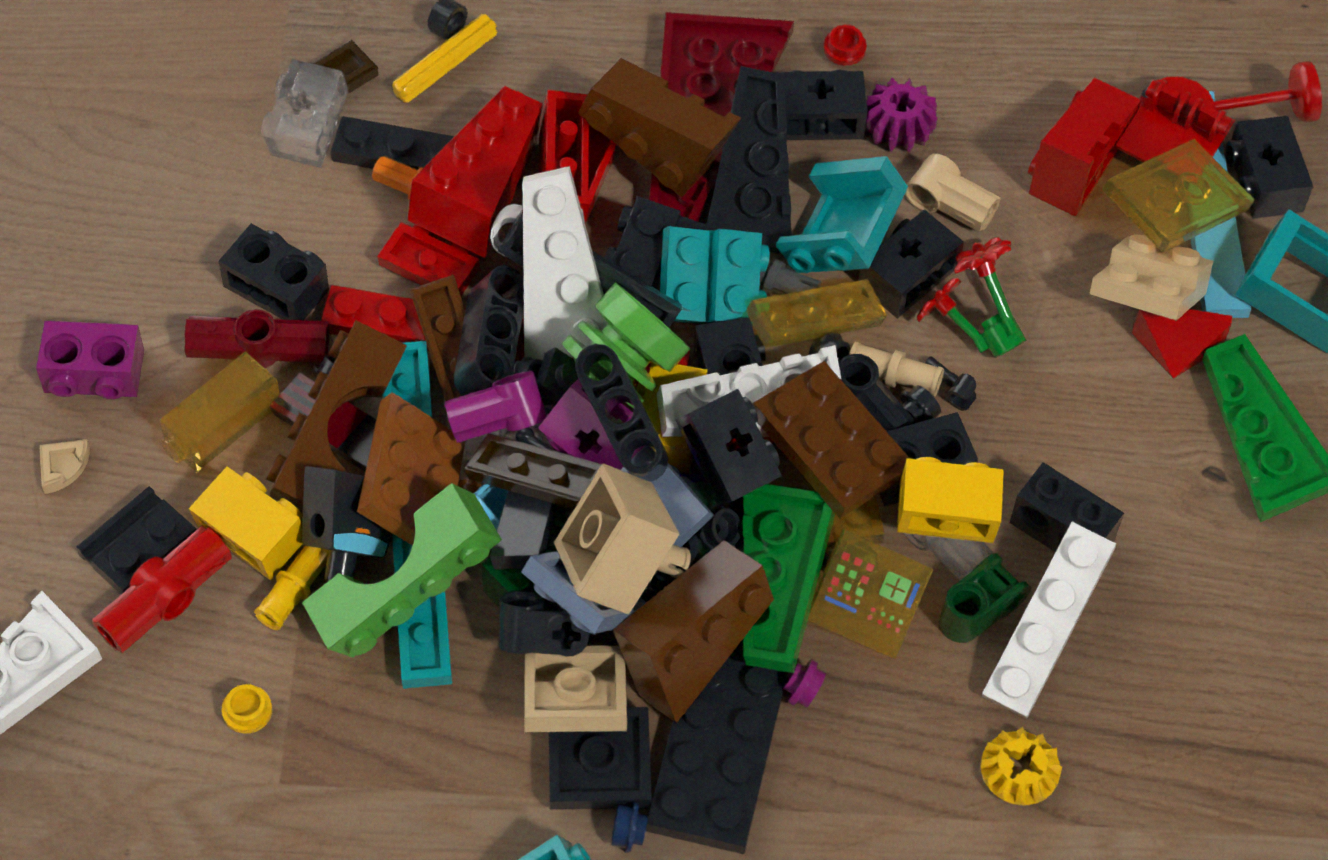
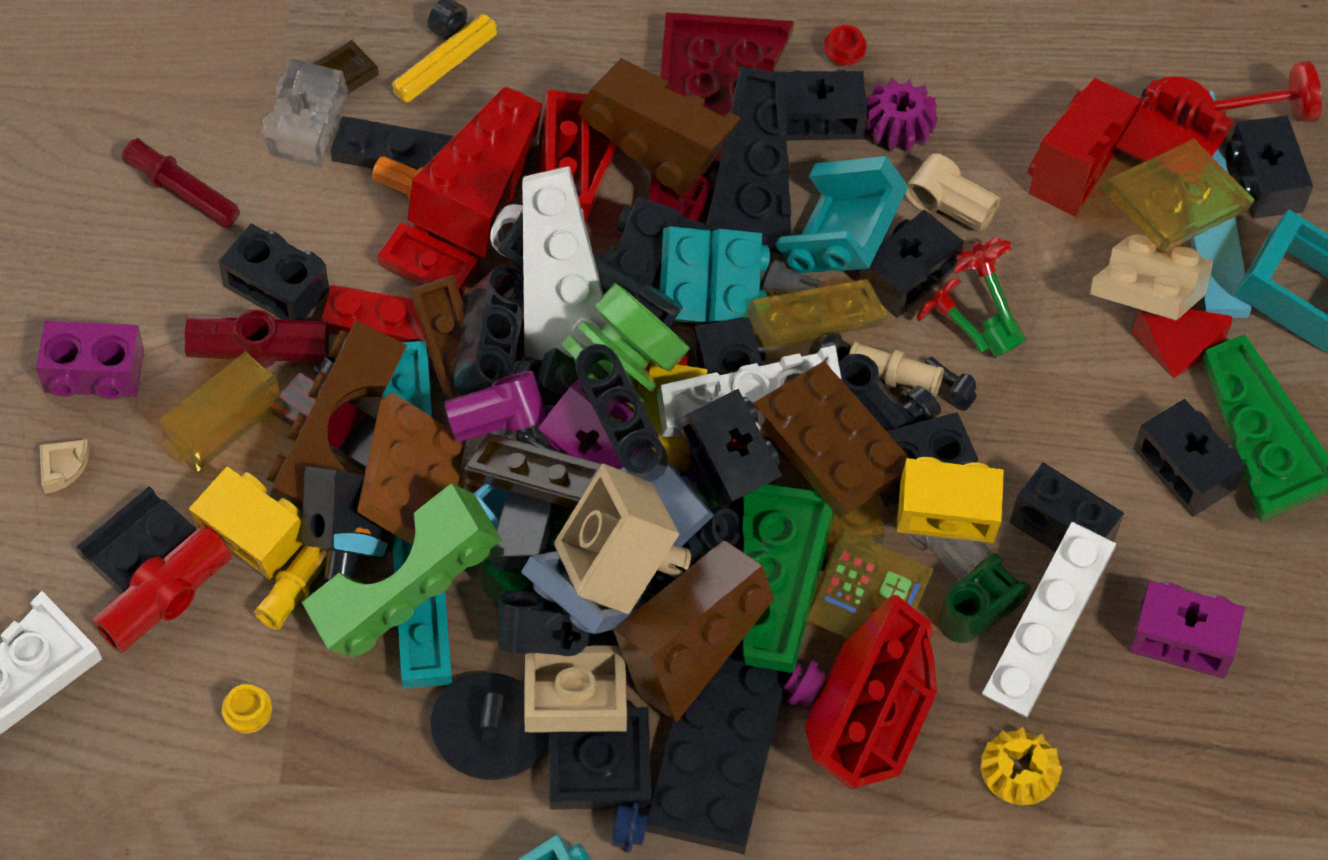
none -> dark red axle [121,138,240,228]
none -> black shield [430,673,549,780]
none -> red wedge [804,594,937,789]
none -> magenta brick [1129,580,1245,679]
none -> black brick [1133,399,1246,517]

